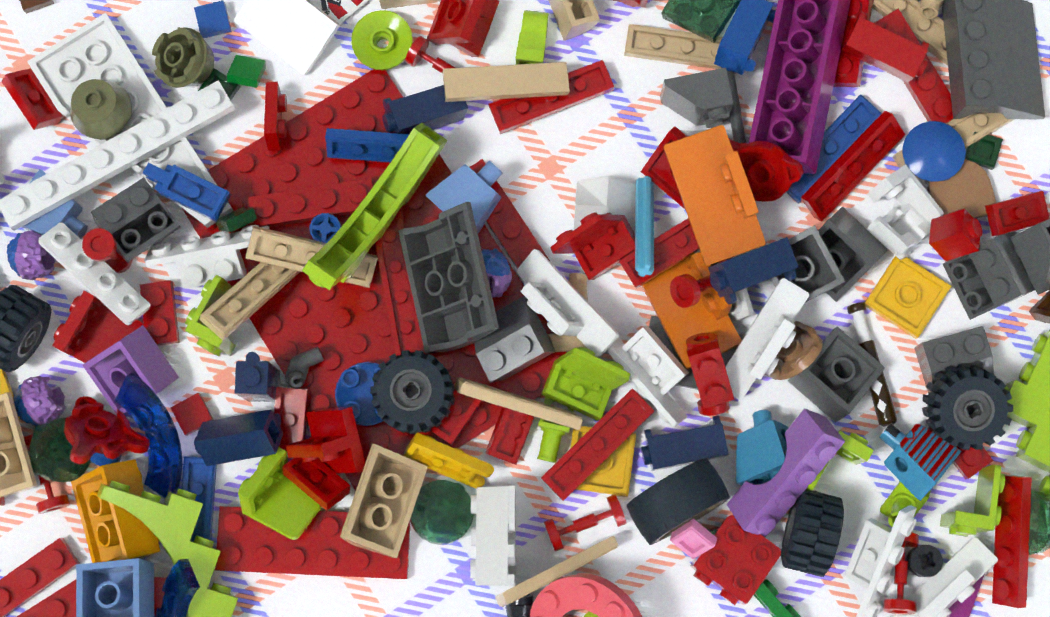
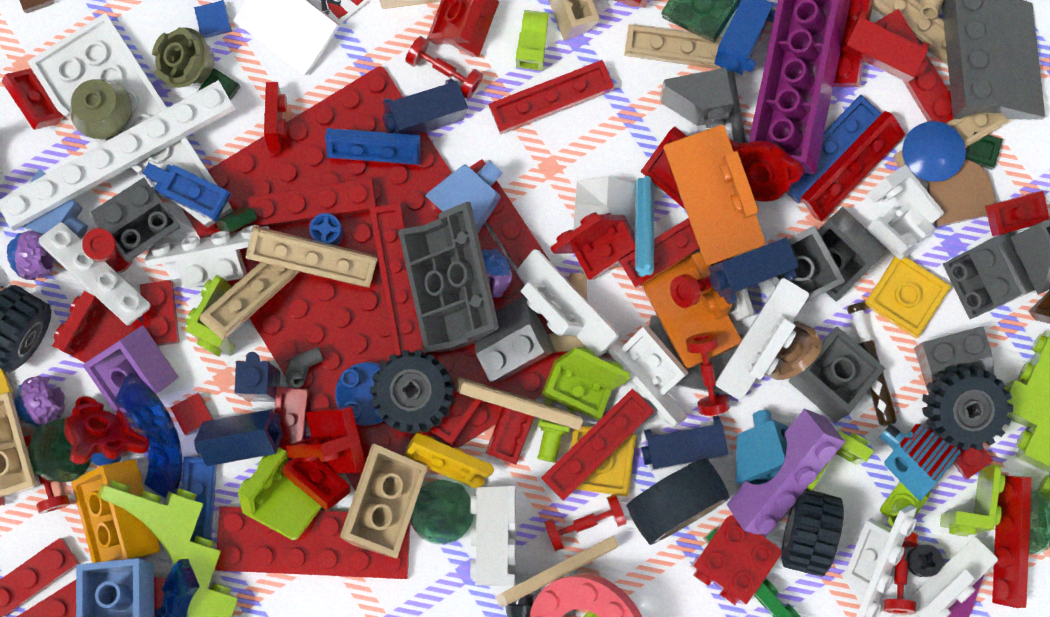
green tile [227,54,266,88] -> none
lime arch [302,123,448,290] -> none
lime dish [351,10,413,70] -> none
tan tile [442,62,570,102] -> none
bright pink tile [670,519,717,559] -> none
red plate [686,341,734,409] -> none
red brick [929,208,983,262] -> none

